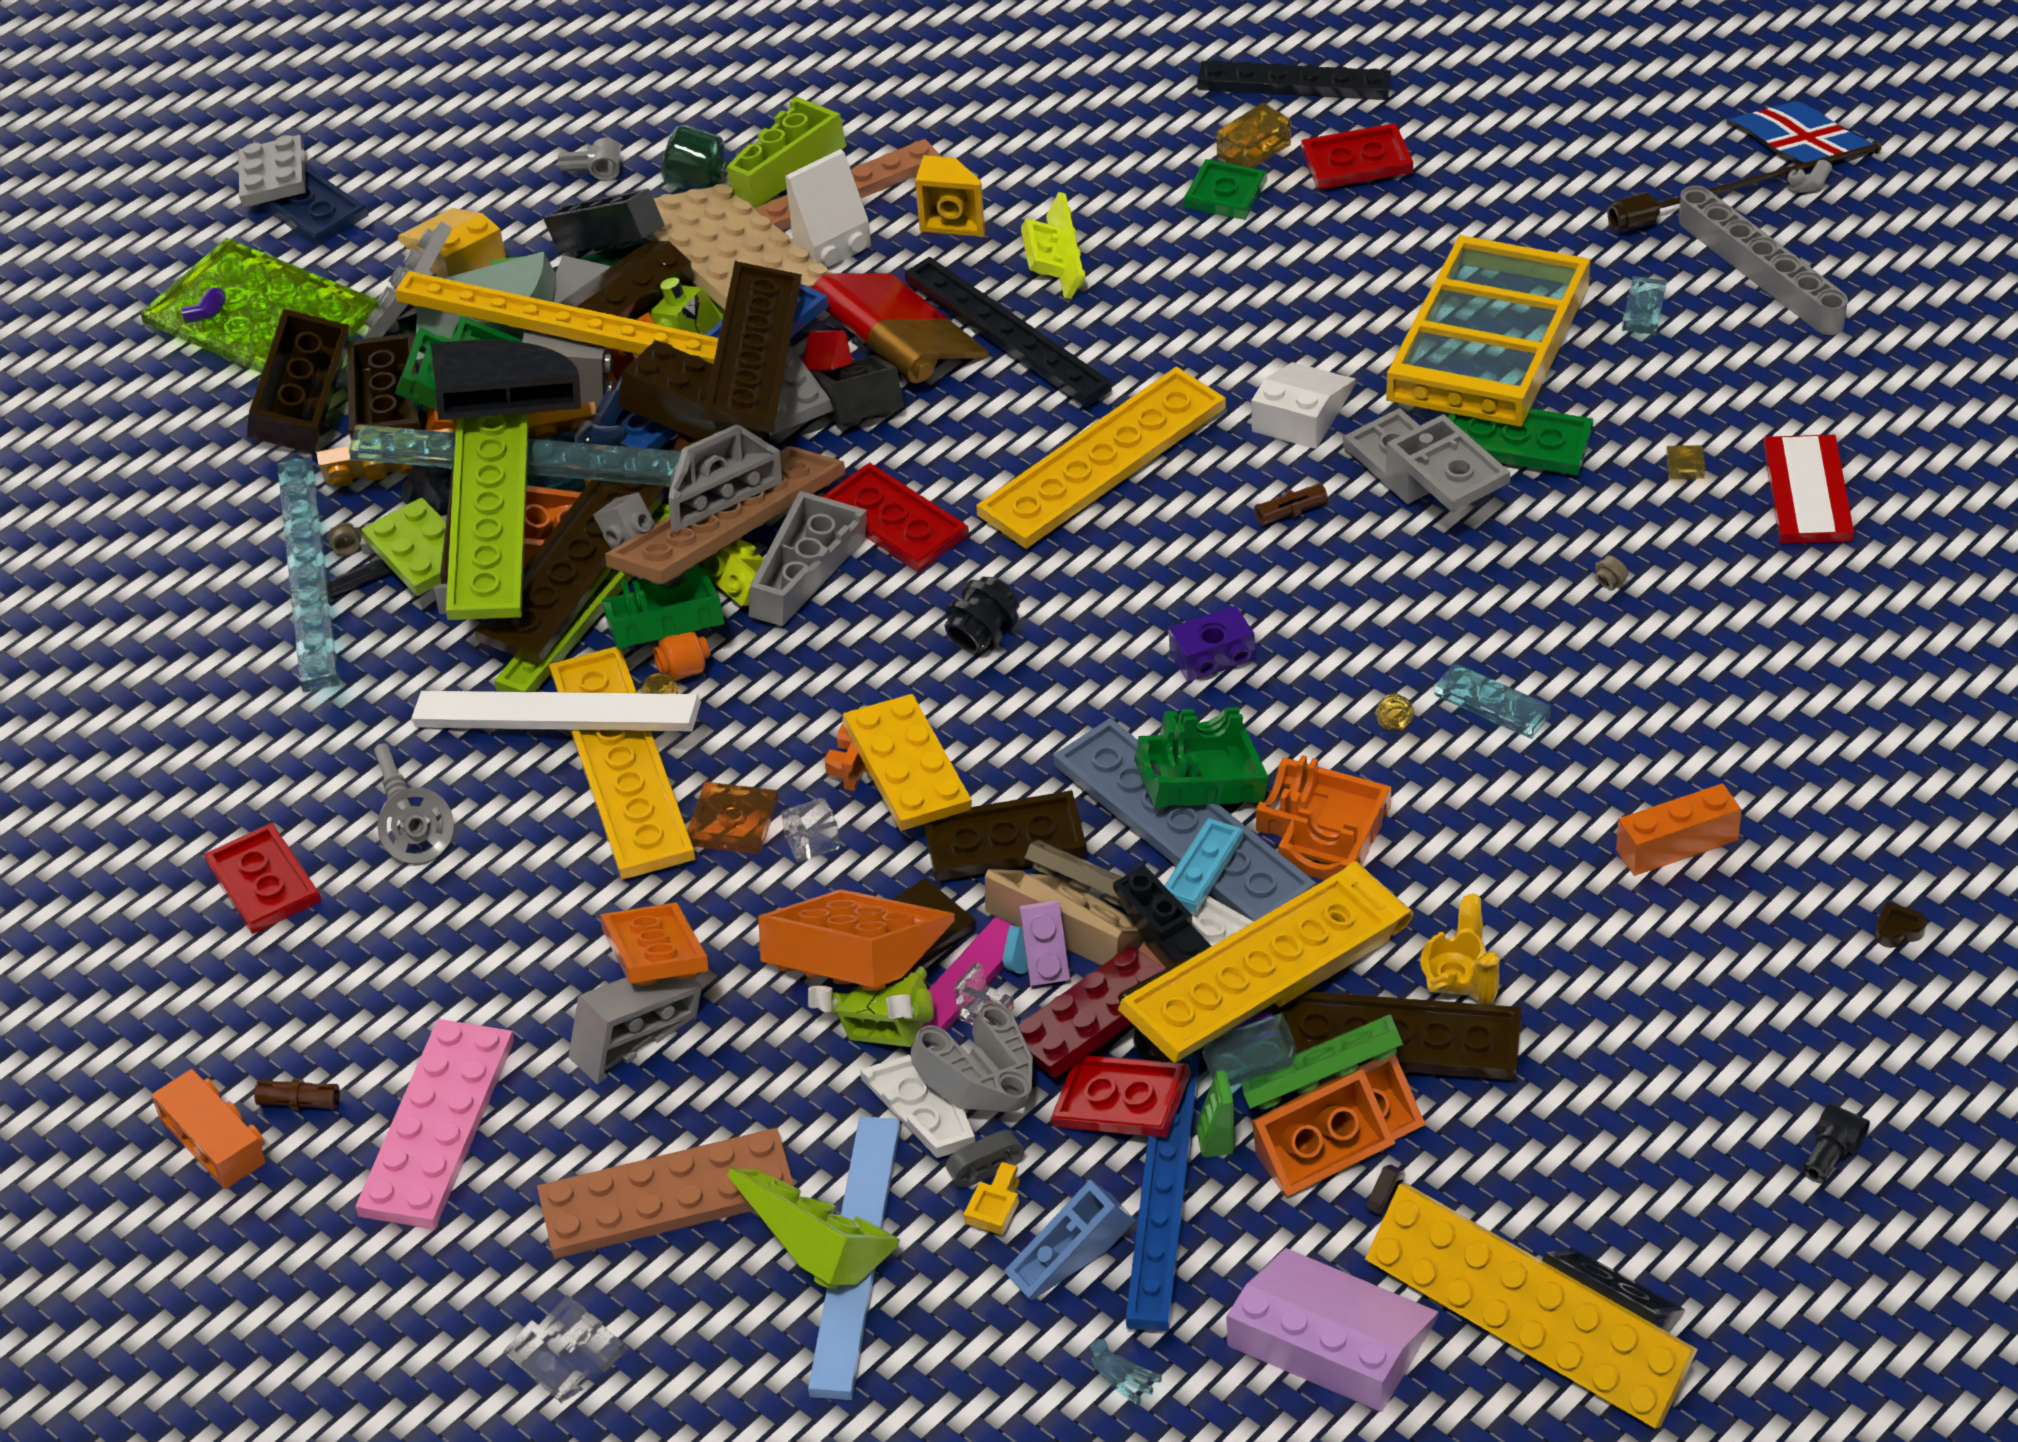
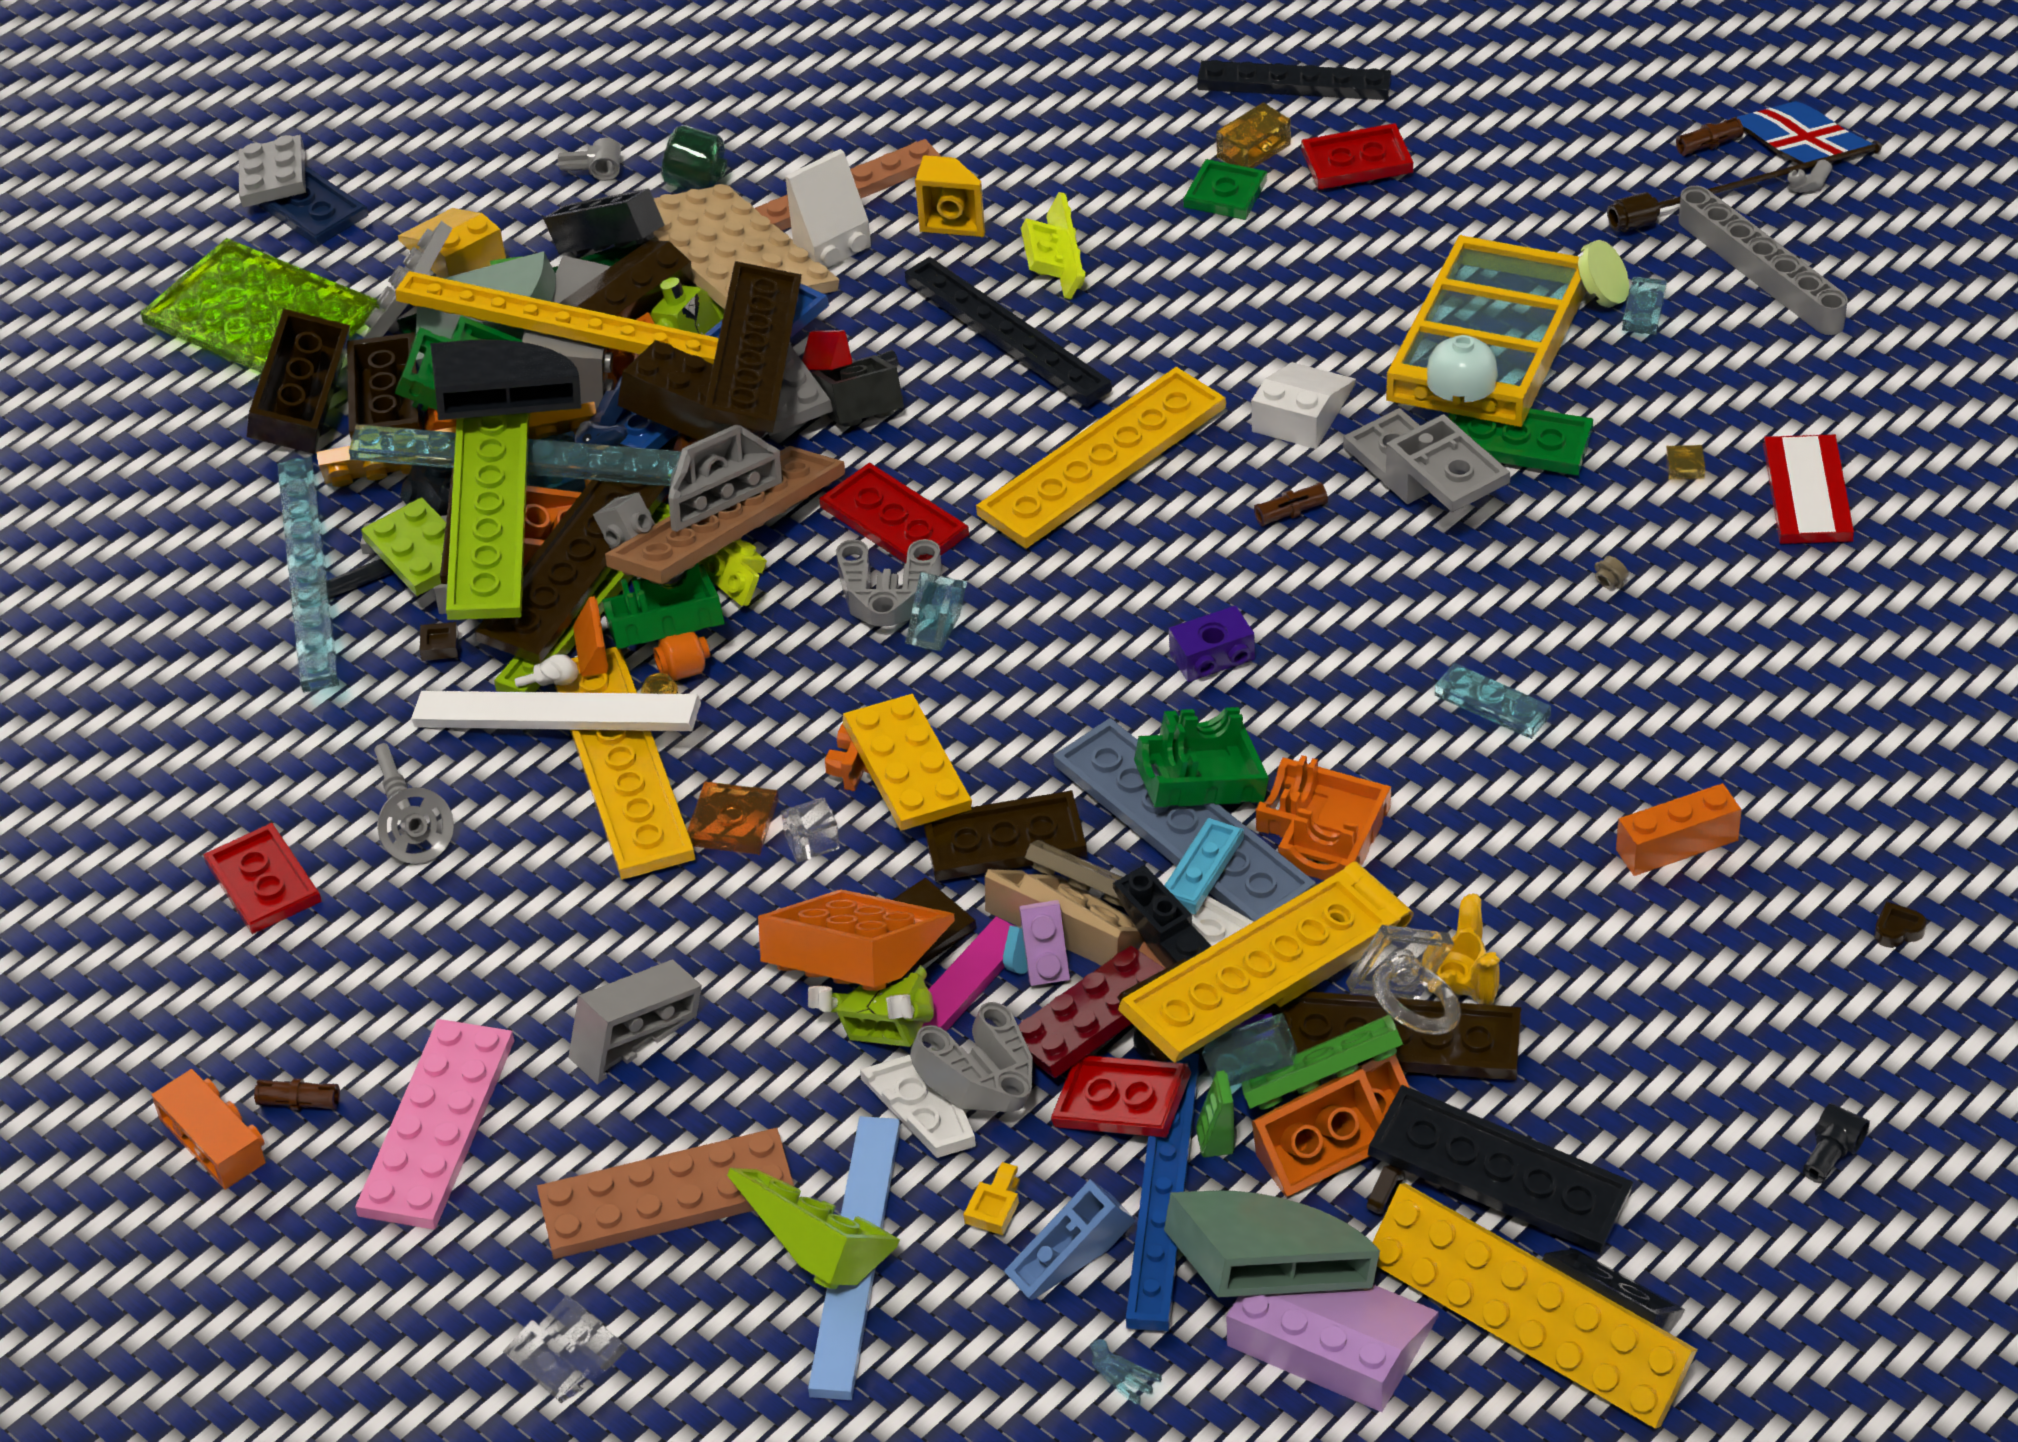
dark purple arm [181,287,226,323] -> none
dark tan plate [327,522,362,556] -> none
orange plate [600,902,708,986] -> none
lime wedge [726,96,846,208] -> none
light grey wedge [748,491,867,626] -> none
door [812,273,989,383] -> none
black piece [944,576,1020,654] -> none
dark grey beam [946,1130,1024,1187] -> none
clear panel [953,963,1015,1027] -> none
clear yellow plate [1376,694,1414,730] -> none
none -> dark brown plate [419,622,459,661]
none -> white piece [515,654,579,687]
none -> orange slope [573,596,609,677]
none -> light grey connector [836,539,942,626]
none -> clear light blue slope [905,572,967,651]
none -> sand green brick [1164,1190,1380,1297]
none -> clear tile [1346,925,1461,1035]
none -> black plate [1367,1085,1633,1254]
none -> light aqua cylinder [1427,335,1498,402]
none -> yellowish green tile [1578,240,1629,308]
none -> reddish brown pin [1676,117,1744,156]

